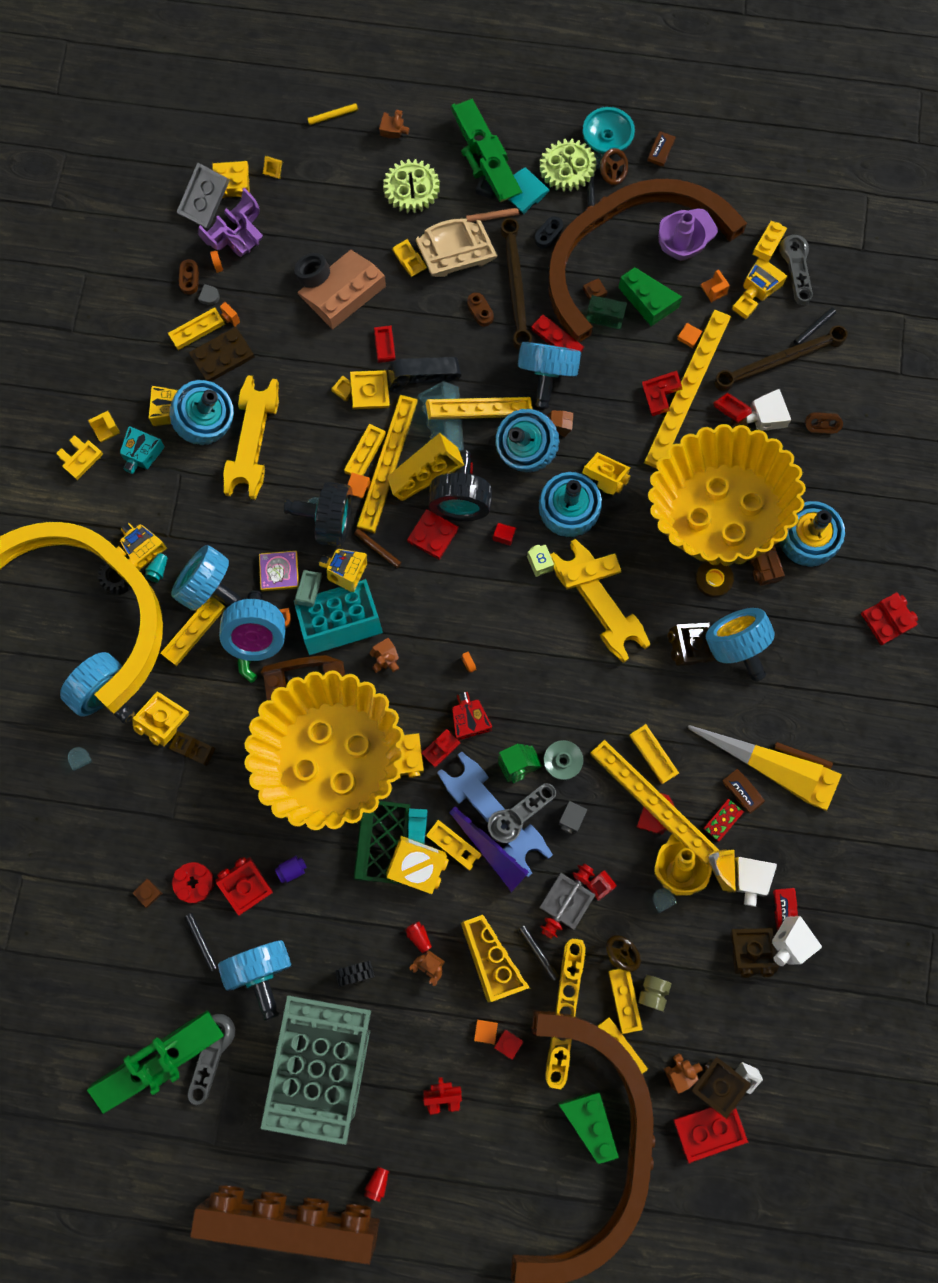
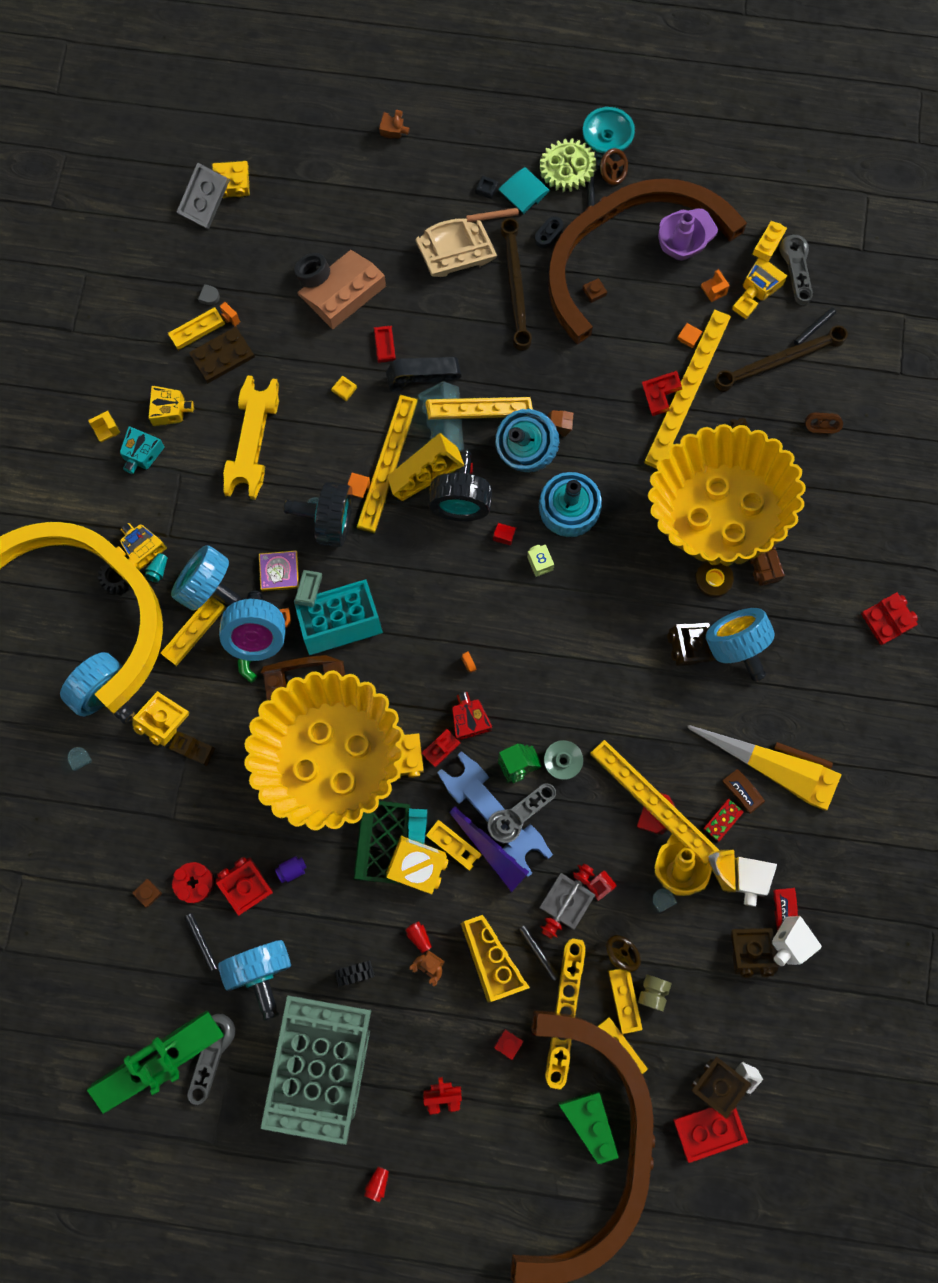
yellow plate [56,435,103,480] -> none
dark azure wheel [169,380,234,445] -> none
reddish brown plate [179,259,199,295] -> none
reddish brown plate [190,1185,380,1264] -> none
medium lavender piece [198,188,263,257] -> none
orange tile [210,250,223,273] -> none
yellow slope [263,156,282,179] -> none
yellow bar [307,103,358,125] -> none
yellow torso [319,549,367,592] -> none
yellow plate [344,424,386,476] -> none
yellow plate [350,371,390,409] -> none
reddish brown bar [354,529,402,568] -> none
dark orange piece [370,638,399,673] -> none
yellowish green gear [383,159,440,213] -> none
yellow slope [392,239,427,277] -> none
red plate [407,509,459,560] -> none
green piece [451,98,522,202] -> none
reddish brown plate [467,293,494,326] -> none
orange tile [474,1020,498,1044] -> none
dark azure wheel [518,342,581,408] -> none
red plate [531,315,584,352] -> none
yellow piece [550,539,650,663] -> none
dark grey brick [558,801,588,834] -> none
yellow plate [560,554,621,590] -> none
yellow plate [582,452,630,495] -> none
clear green brick [586,295,627,329] -> none
green wedge [618,267,682,326] -> none
yellow plate [629,724,679,784] -> none
reddish brown slope [647,131,676,167] -> none
dark orange piece [664,1054,703,1094] -> none
red tile [714,393,752,423] -> none
white torso [746,389,791,431] -> none
dark azure wheel [779,501,845,567] -> none

